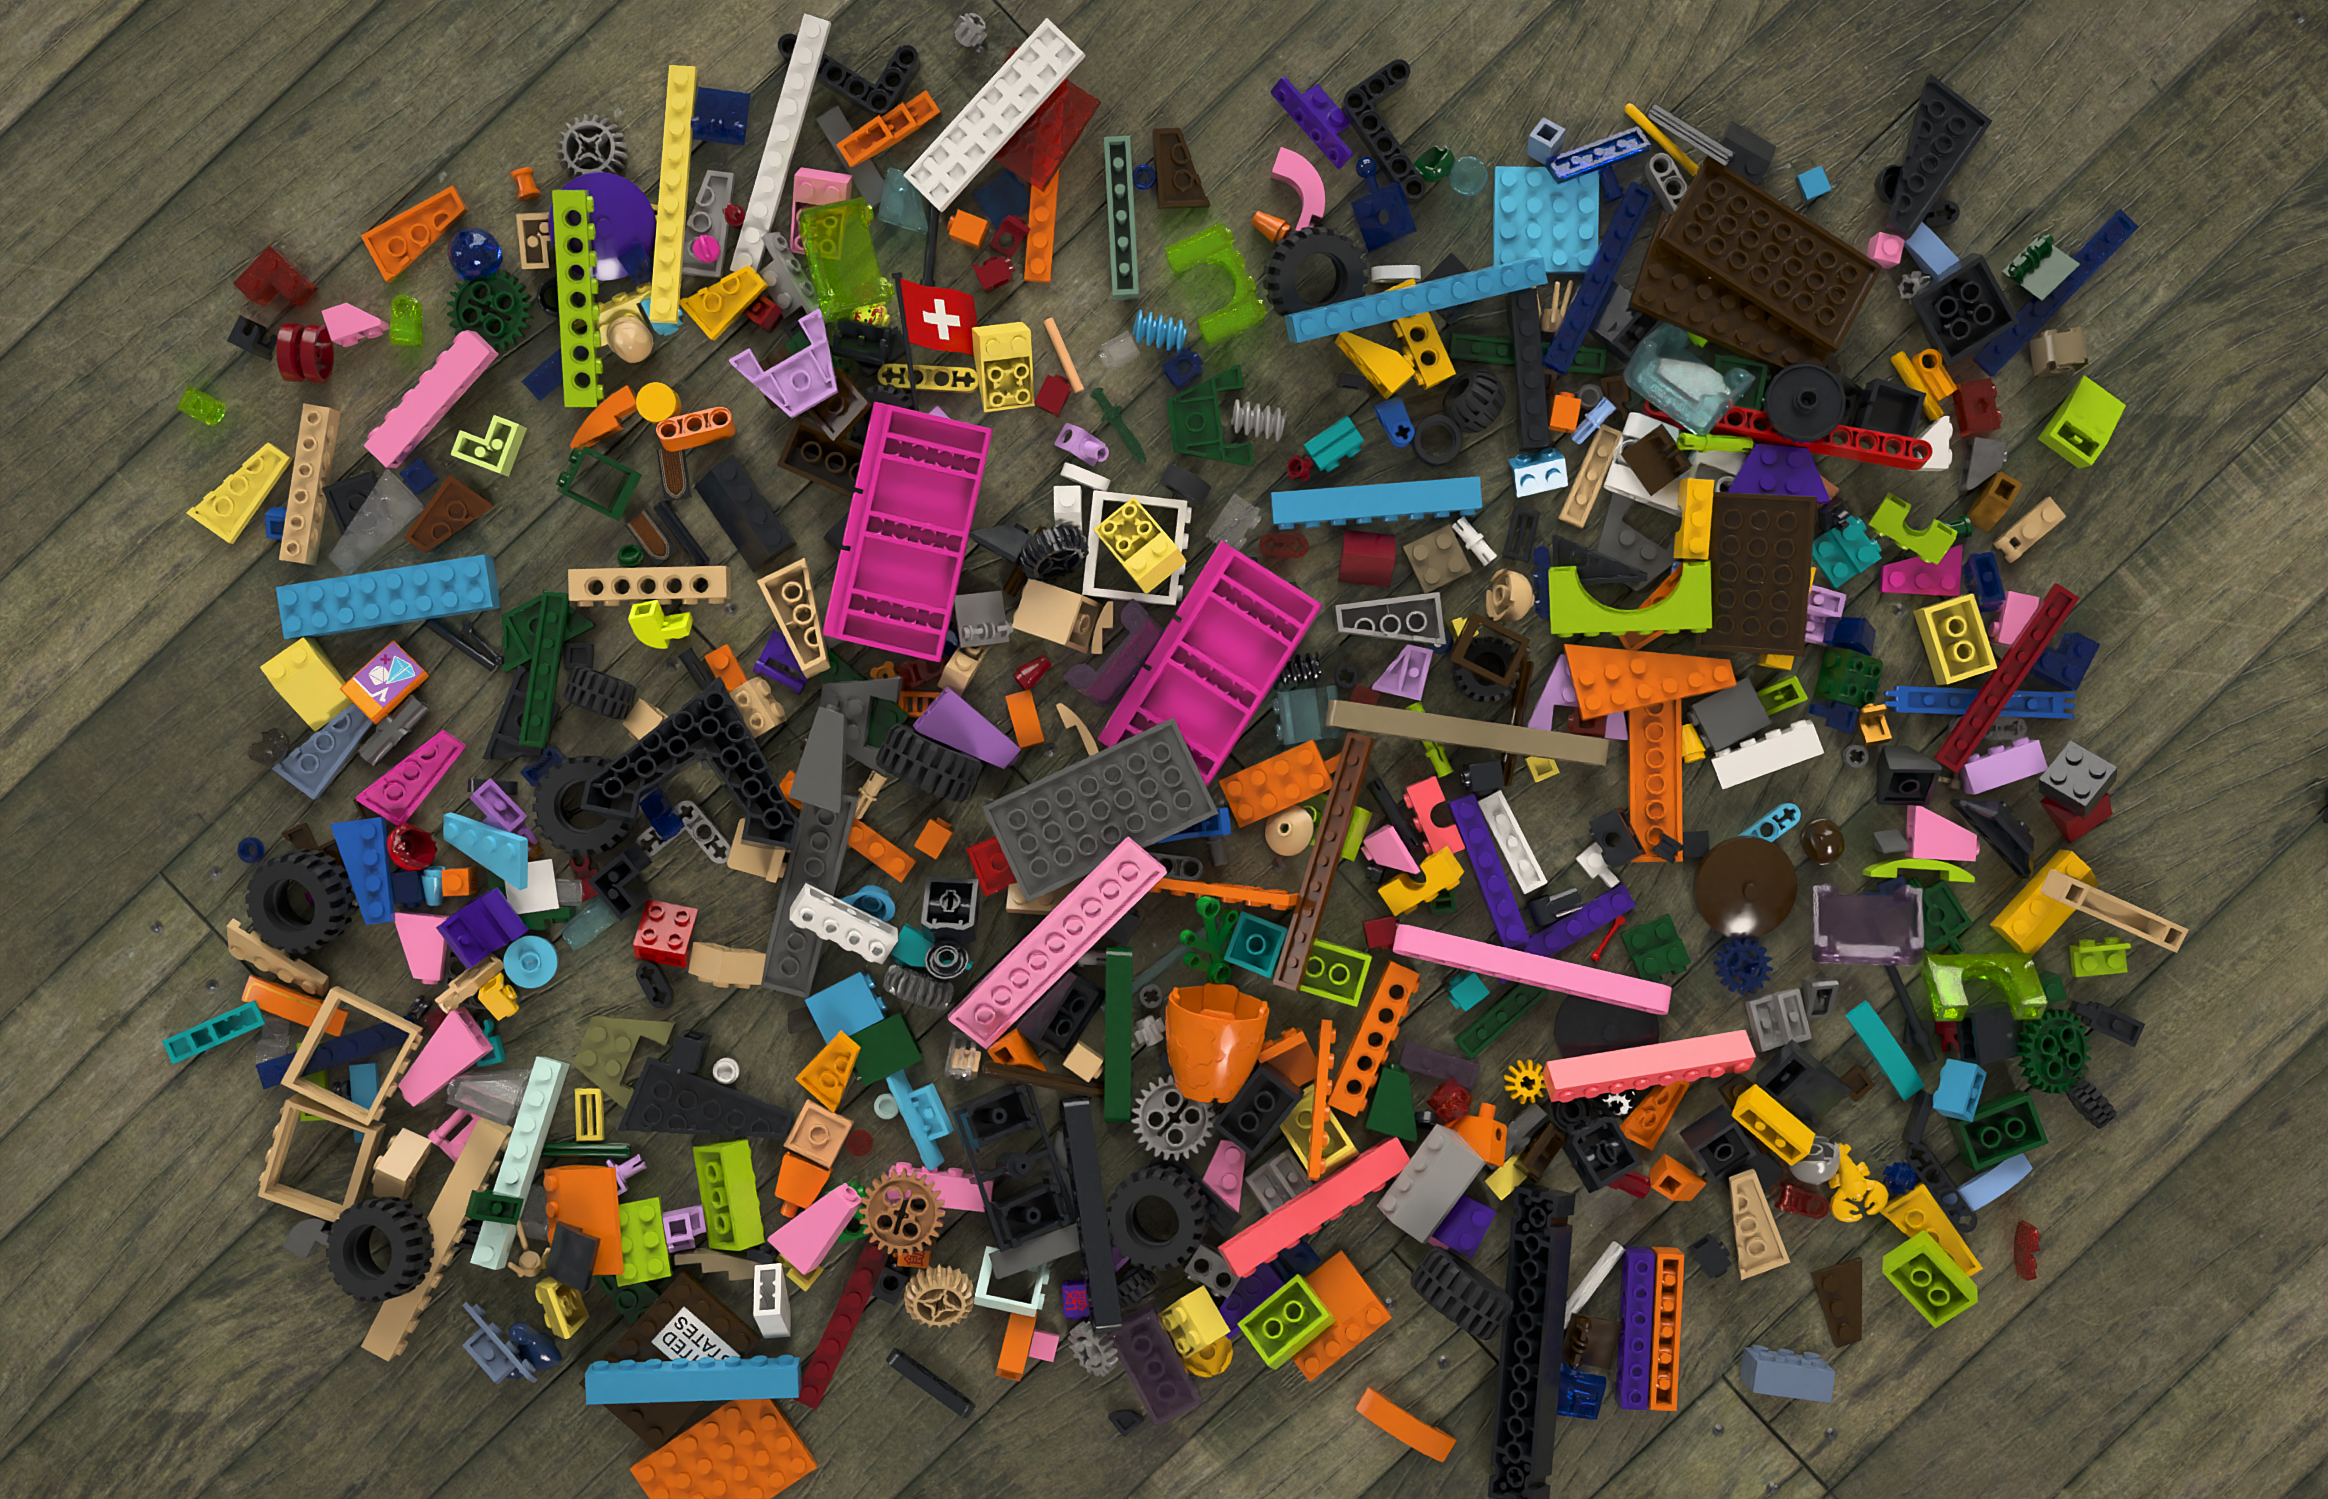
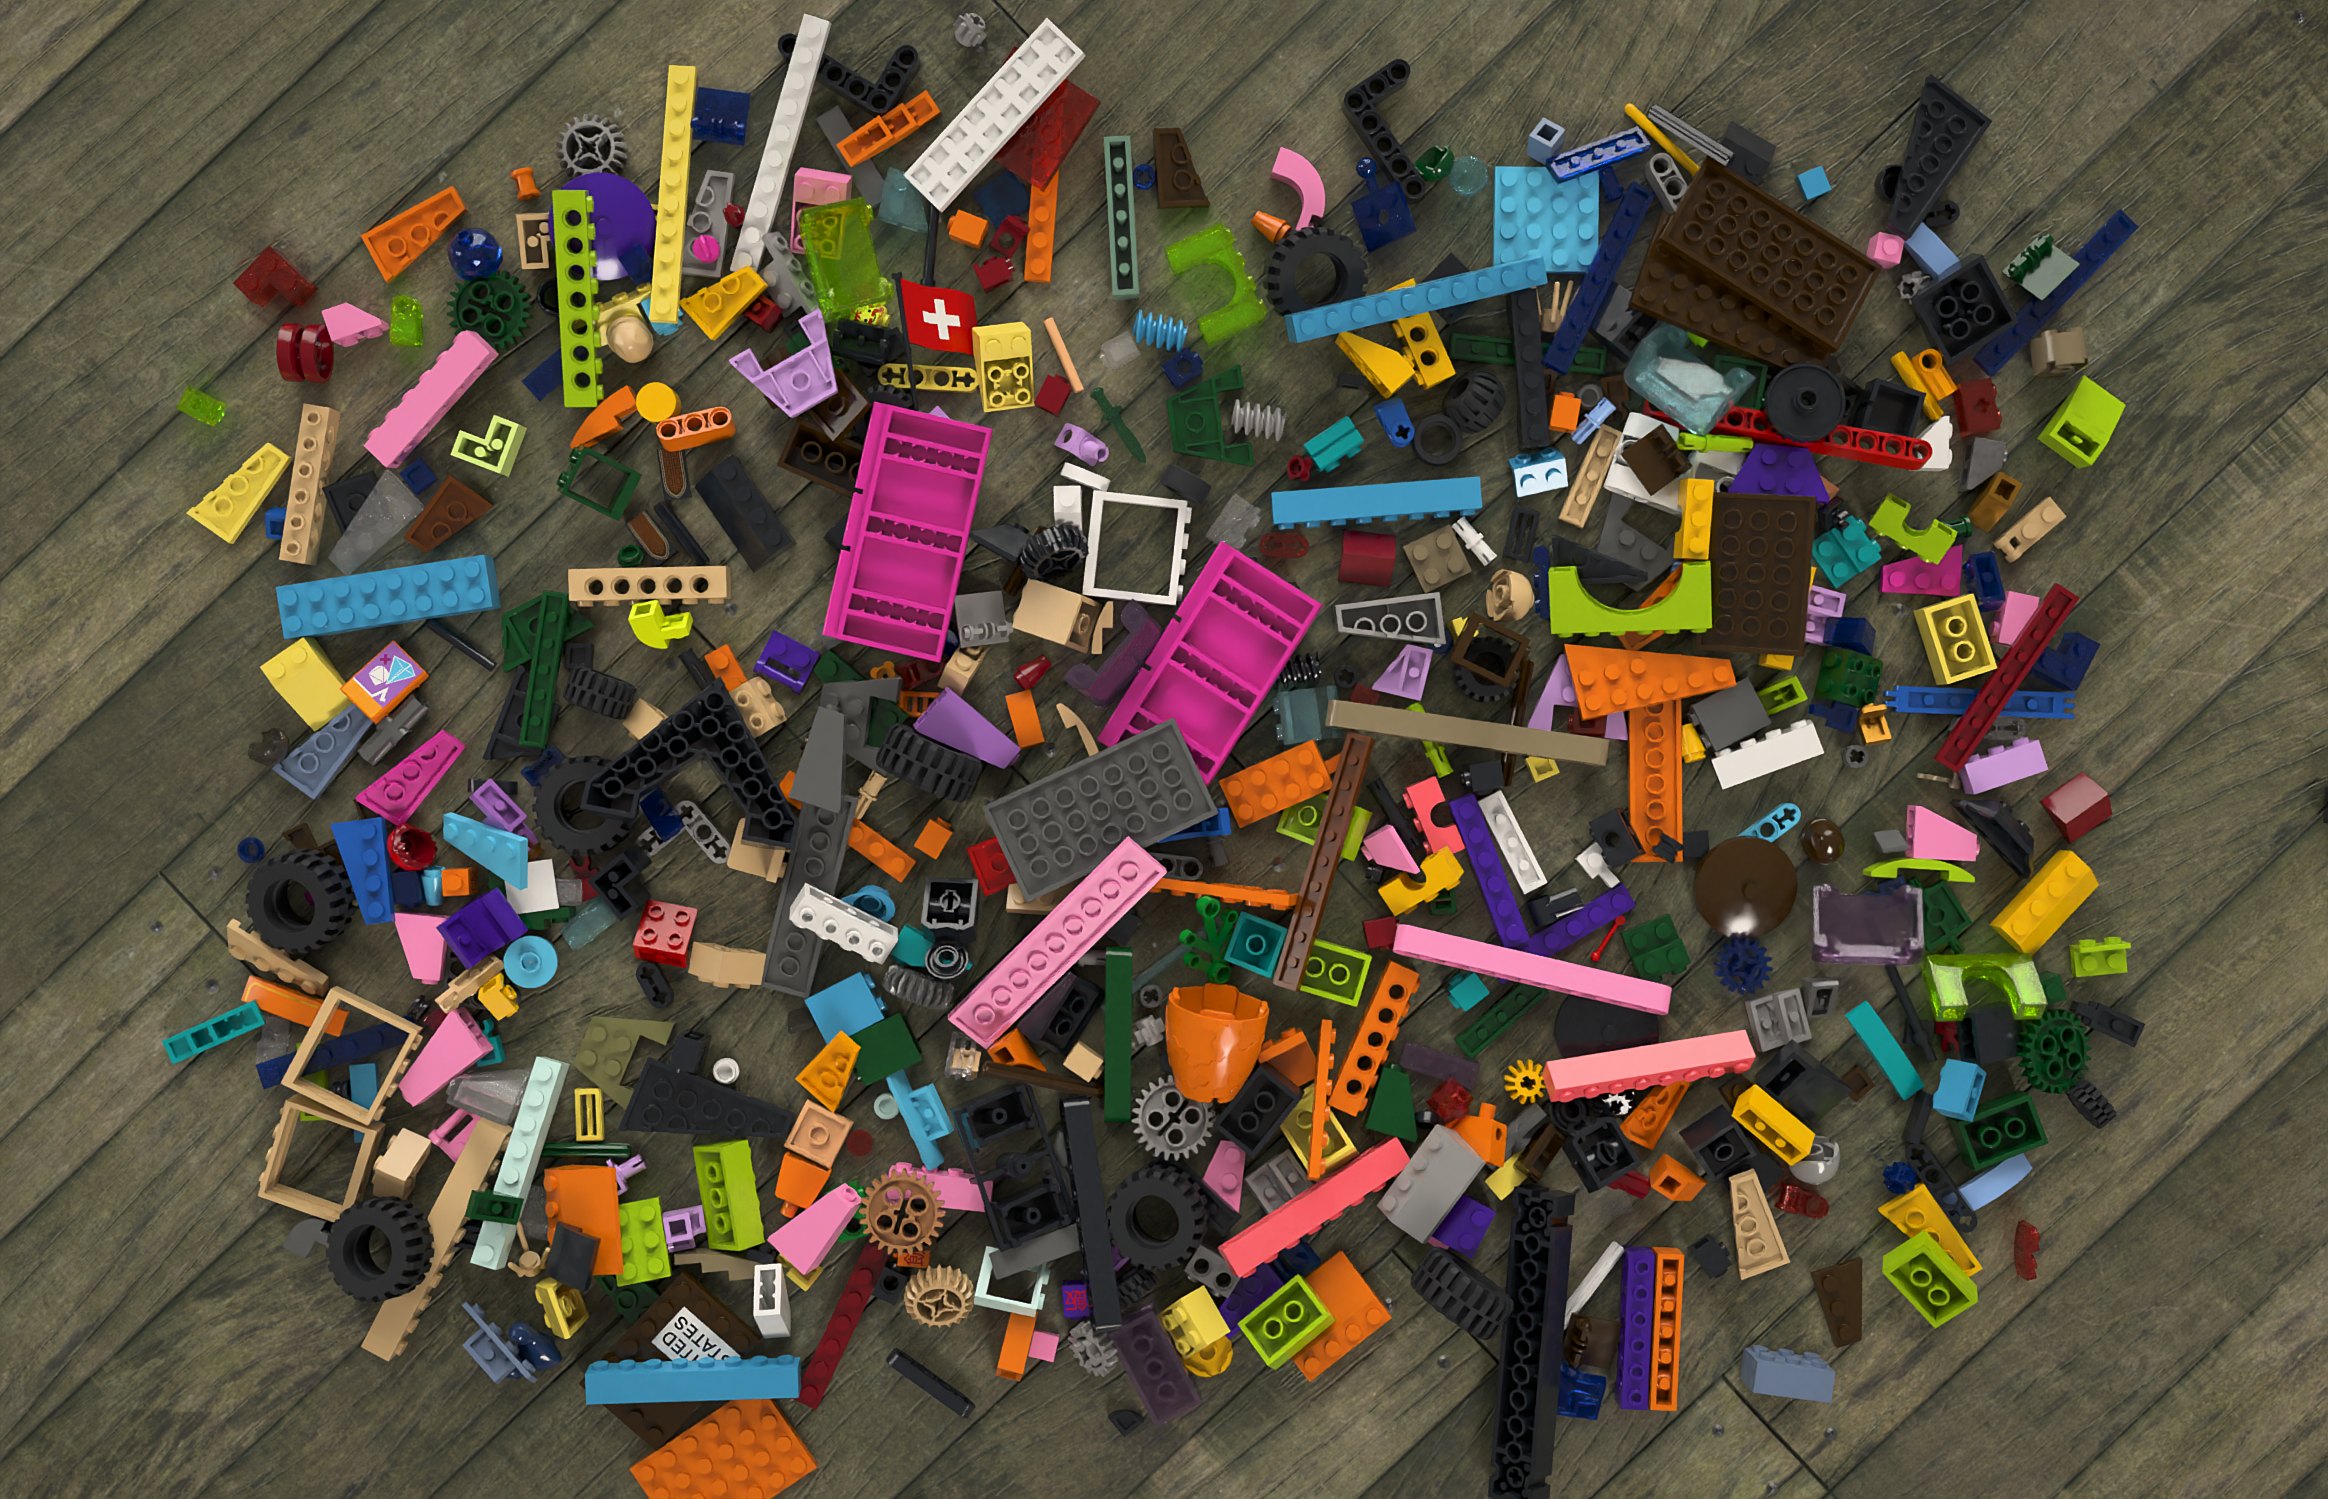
black hinge [227,315,277,361] -> none
black hinge [462,625,504,666] -> none
tan wedge [757,558,831,679] -> none
light yellow slope [1093,497,1187,594] -> none
tan dish [1265,805,1314,856] -> none
dark purple bracket [1271,76,1353,169] -> none
orange slope [1355,1386,1456,1462] -> none
white beam [1371,265,1421,283] -> none
yellow animal [1828,1143,1889,1222] -> none
black slope [1876,746,1942,805] -> none
brick [2039,740,2117,819] -> none
tan arch [2040,869,2189,953] -> none

